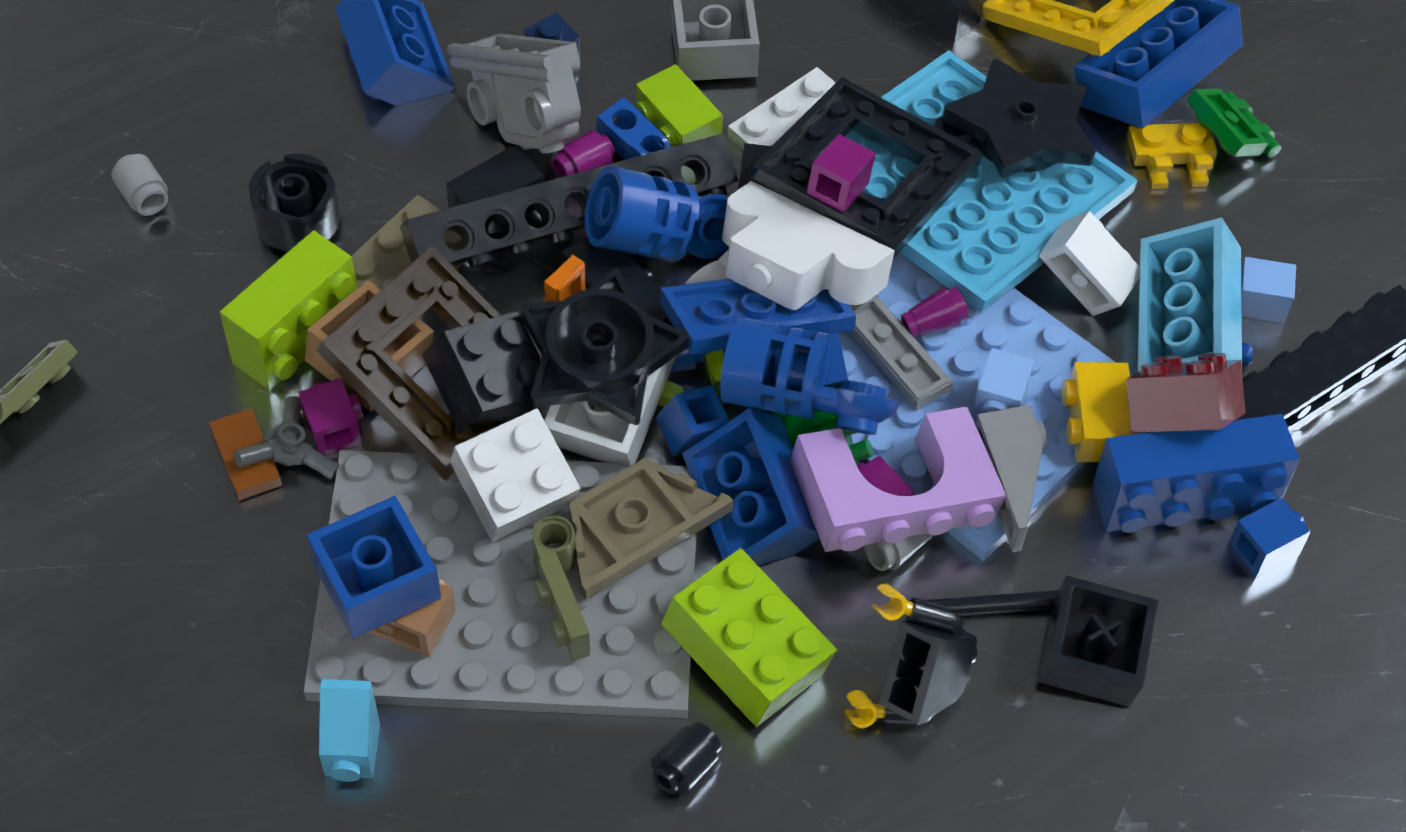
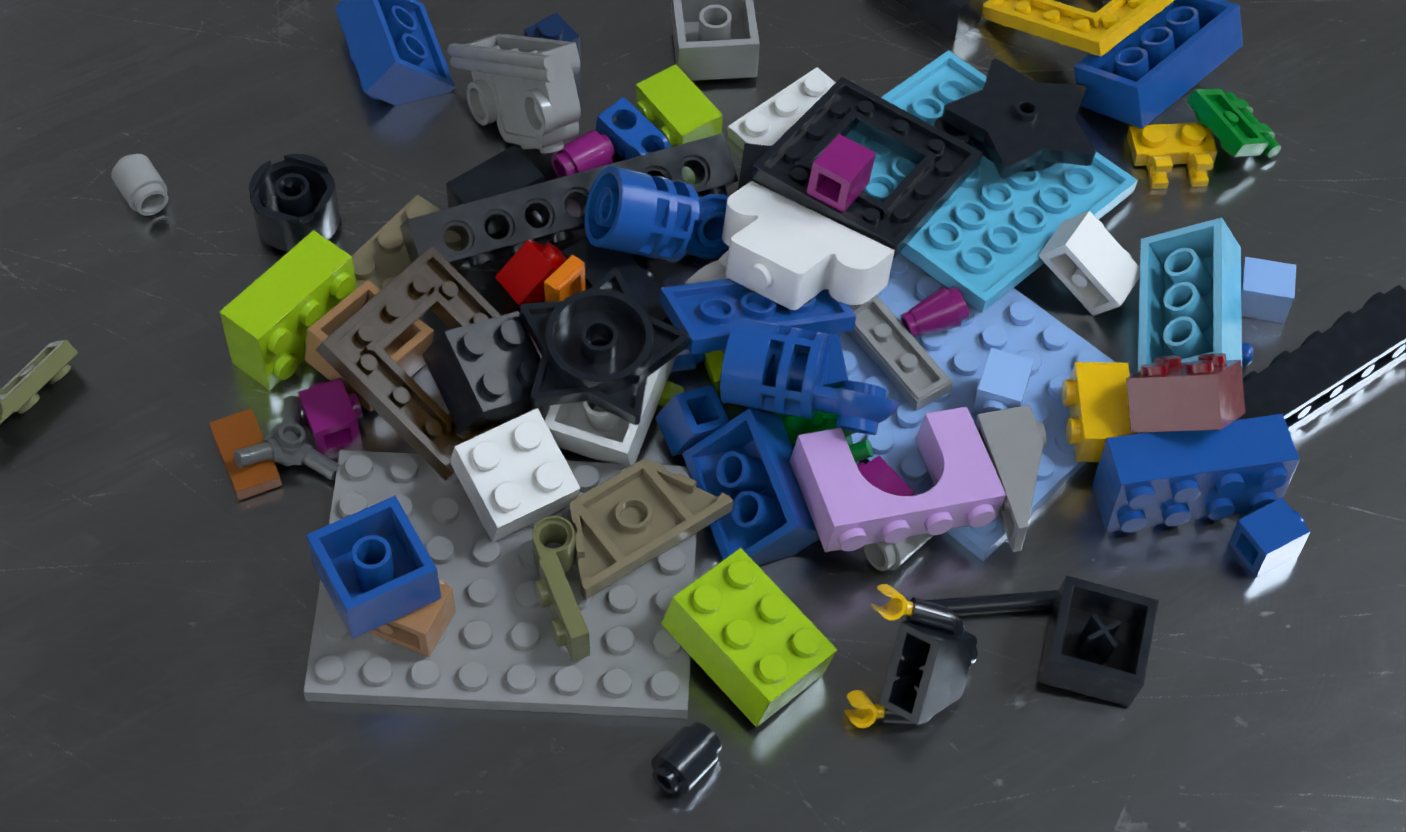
medium azure slope [319,679,380,782] -> none
none -> red brick [495,239,567,306]

